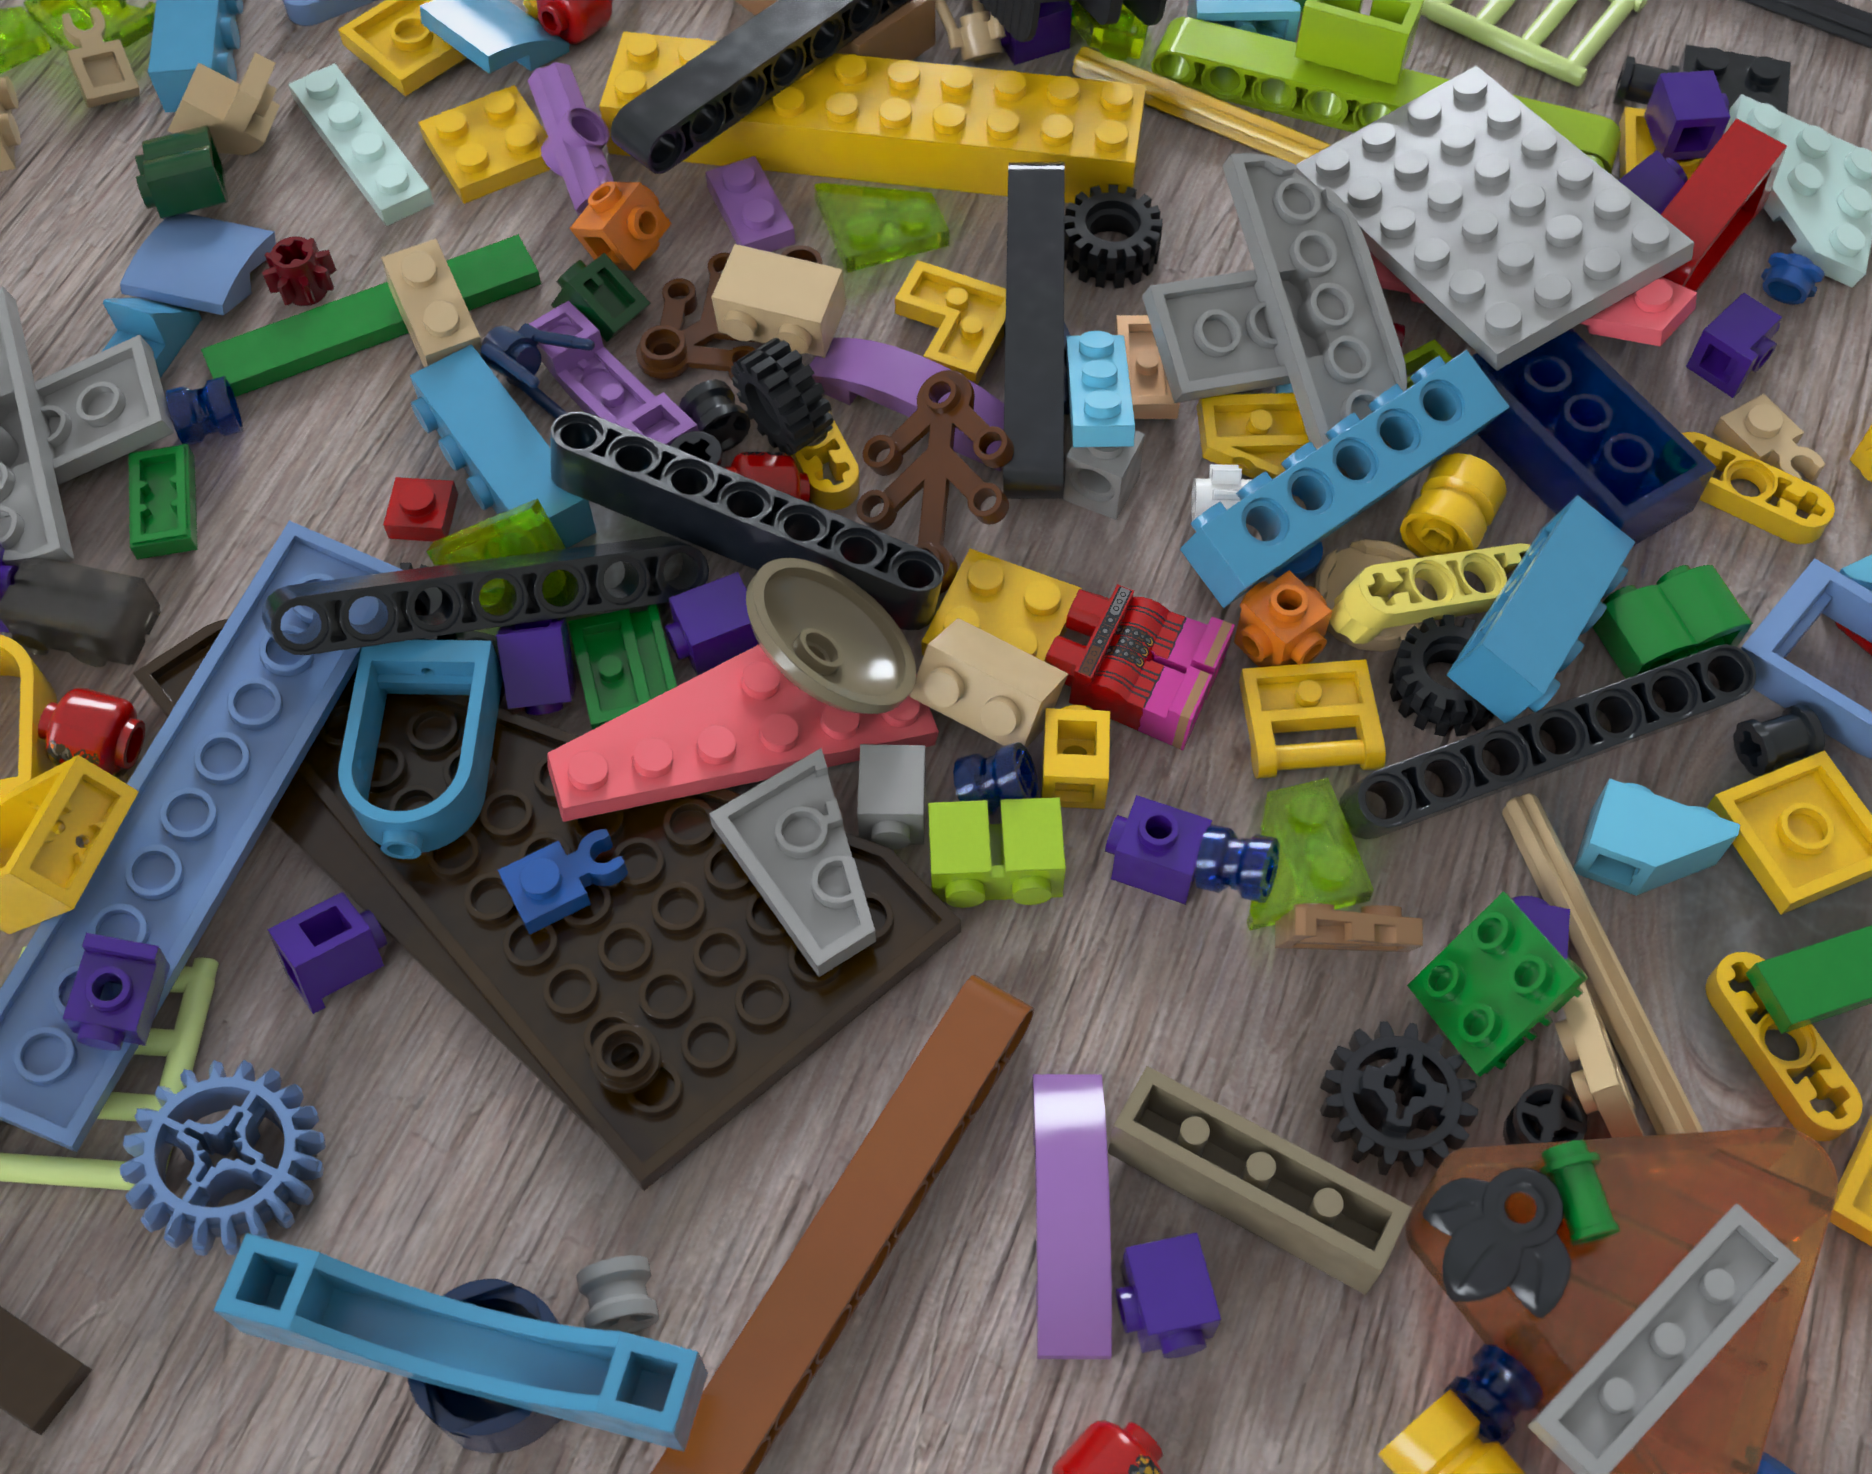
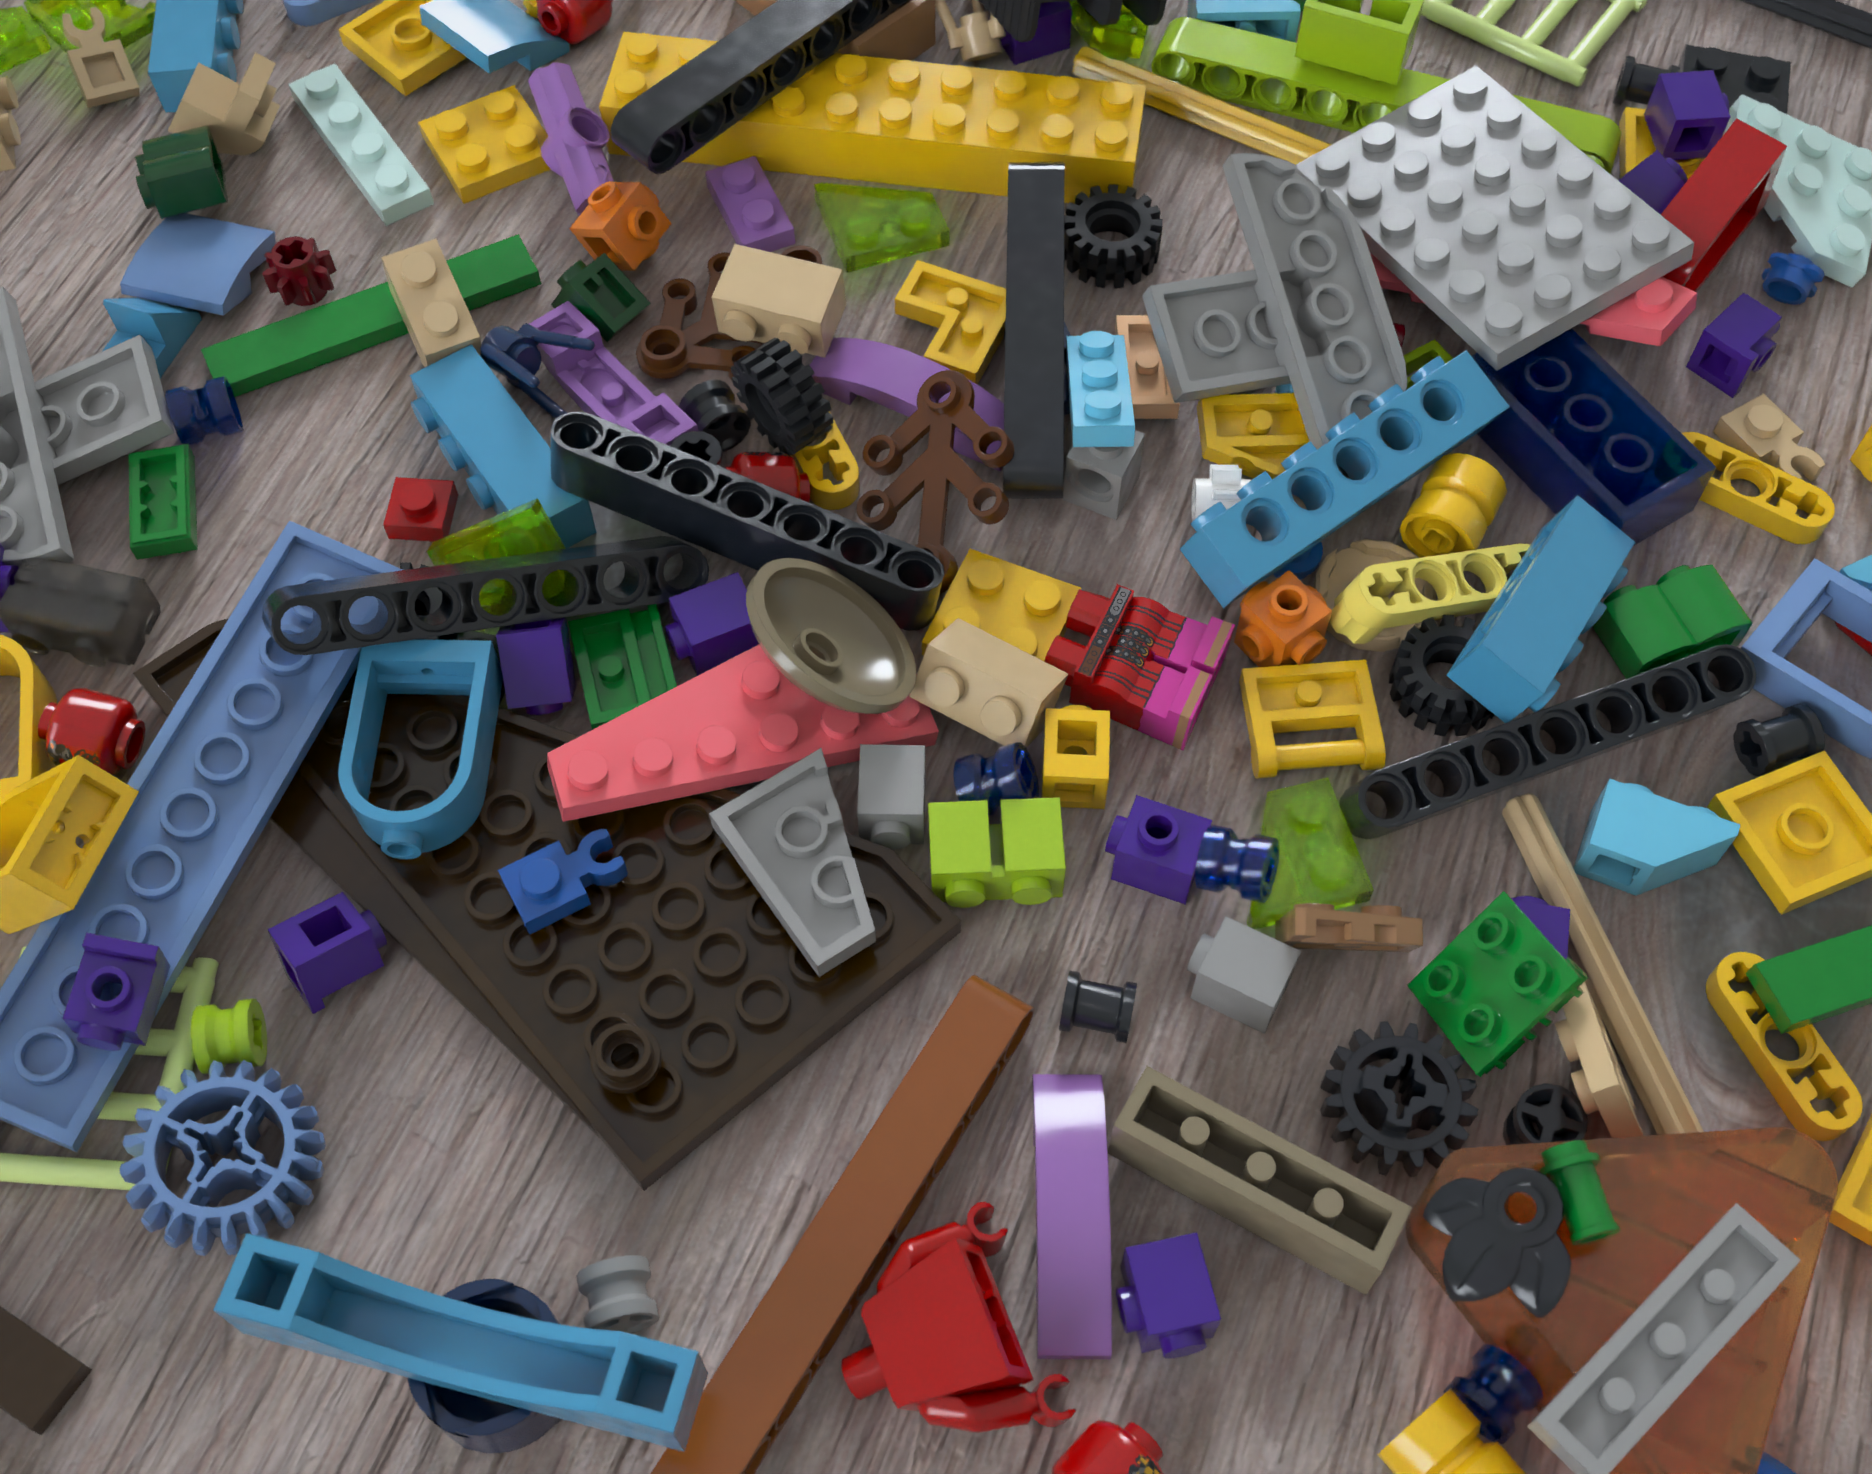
none -> lime wheel [191,998,267,1074]
none -> red torso [841,1202,1076,1433]
none -> black bush [1059,971,1137,1043]
none -> light grey brick [1187,916,1301,1034]

